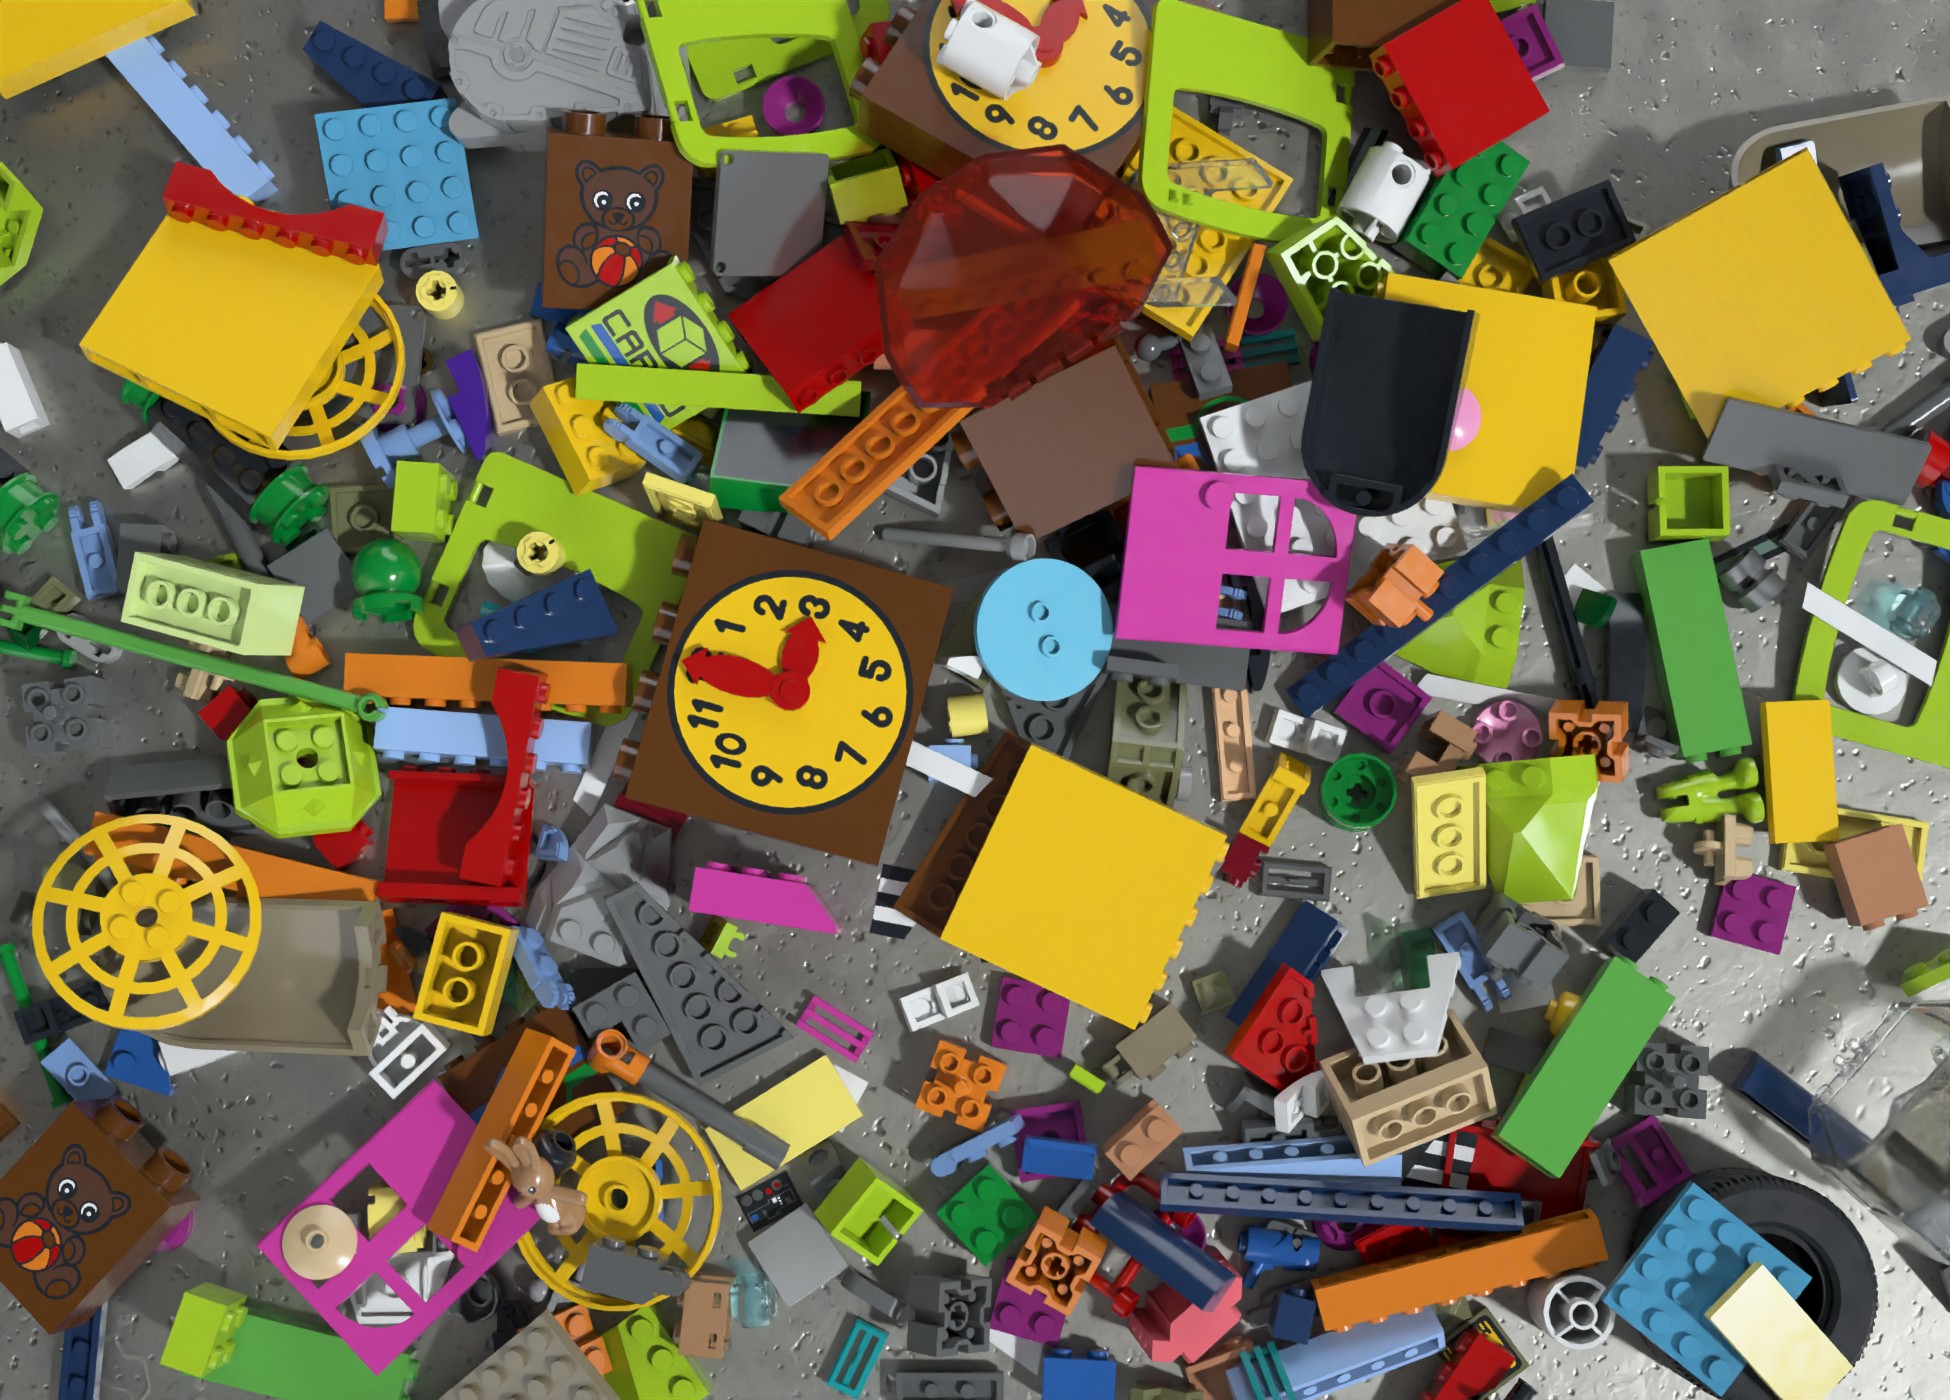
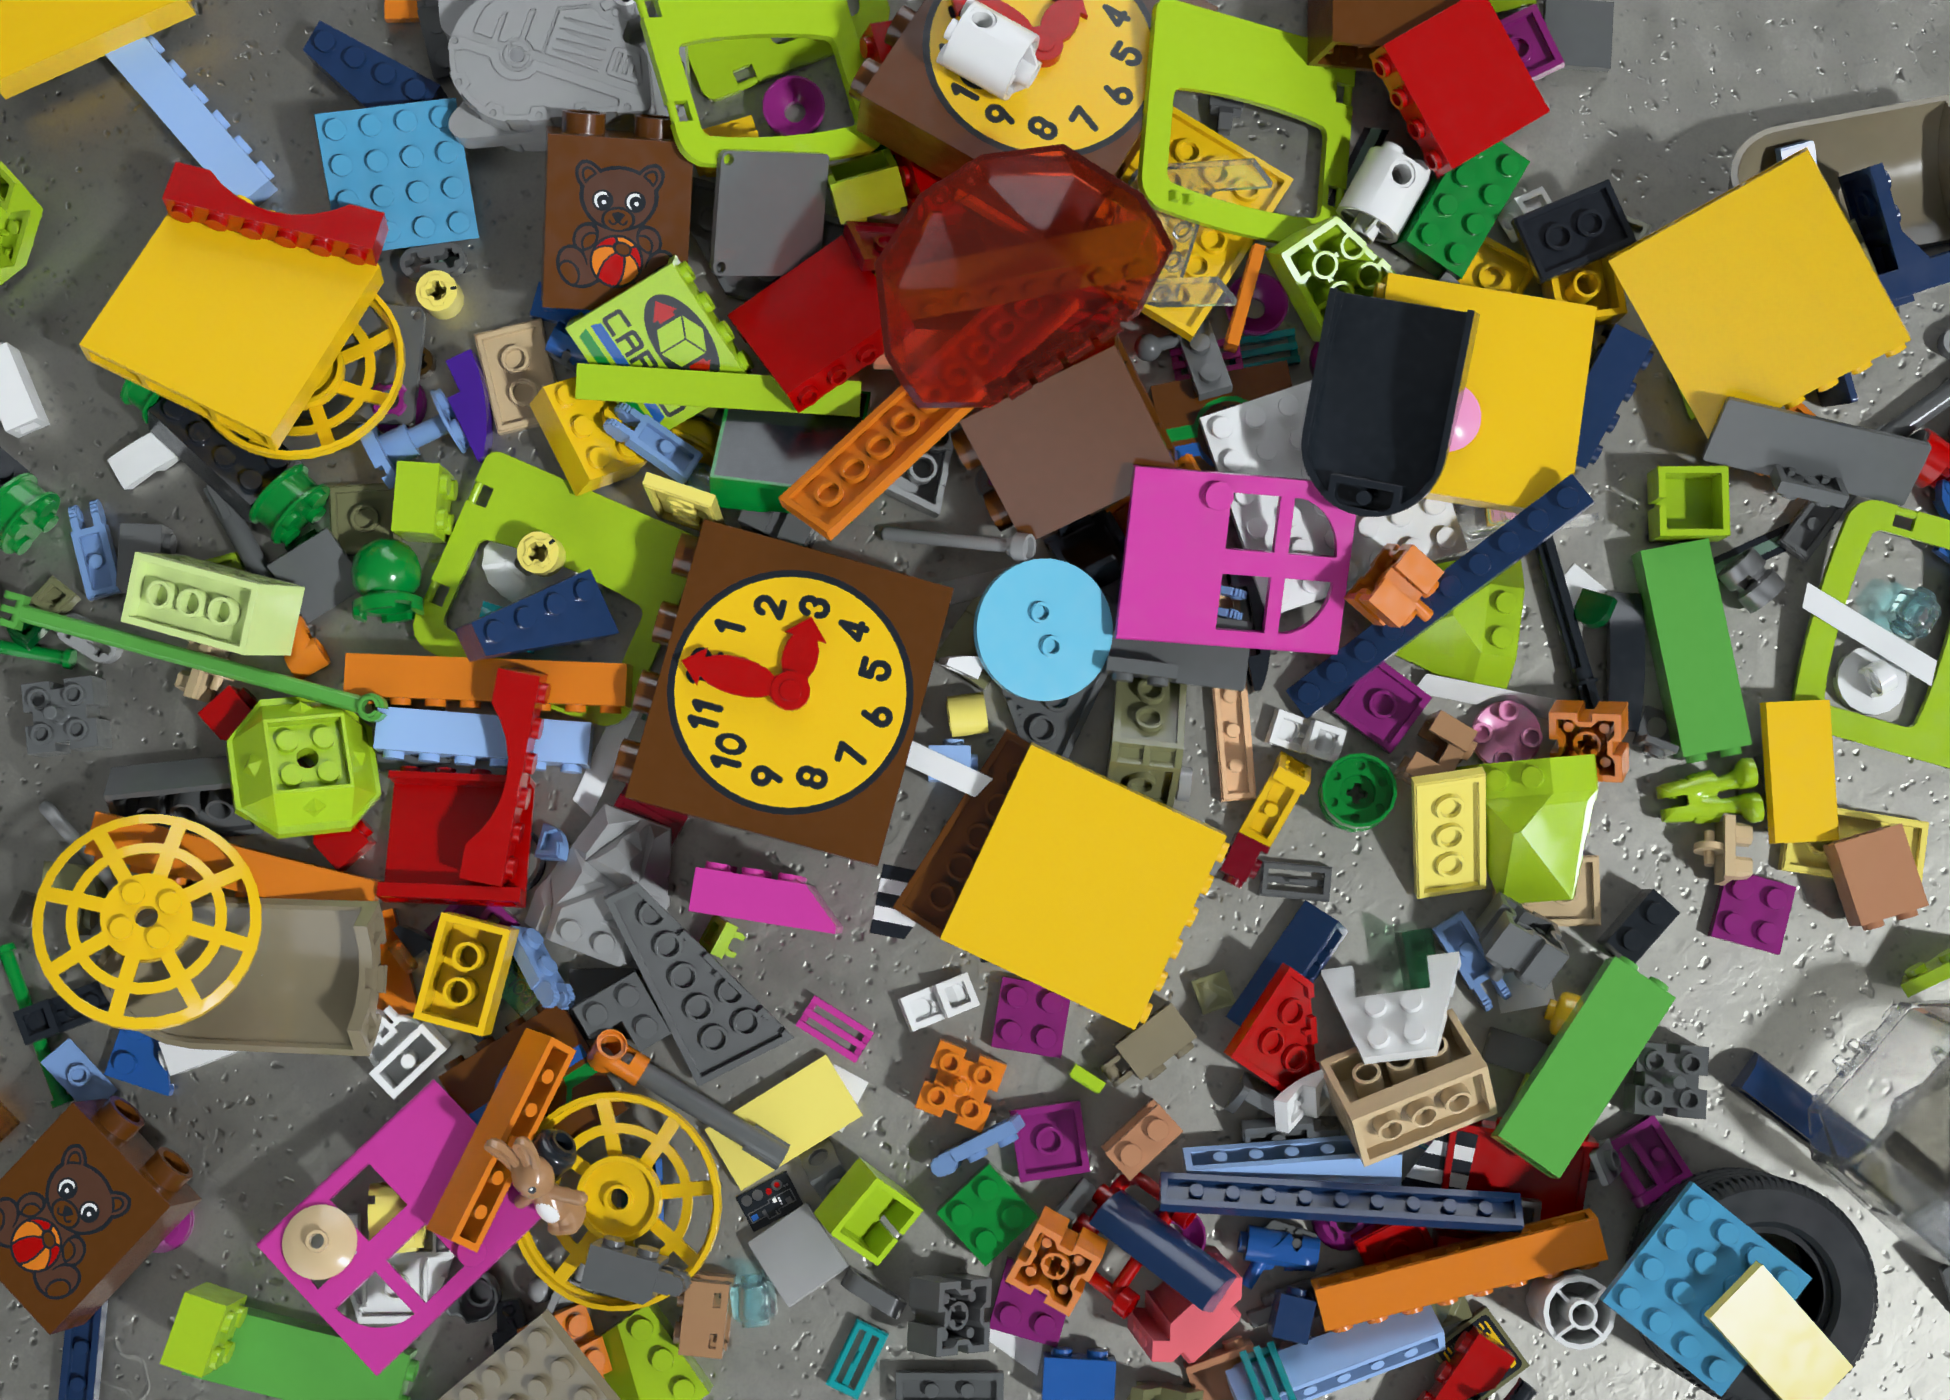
blue panel [1021,1134,1098,1180] -> none

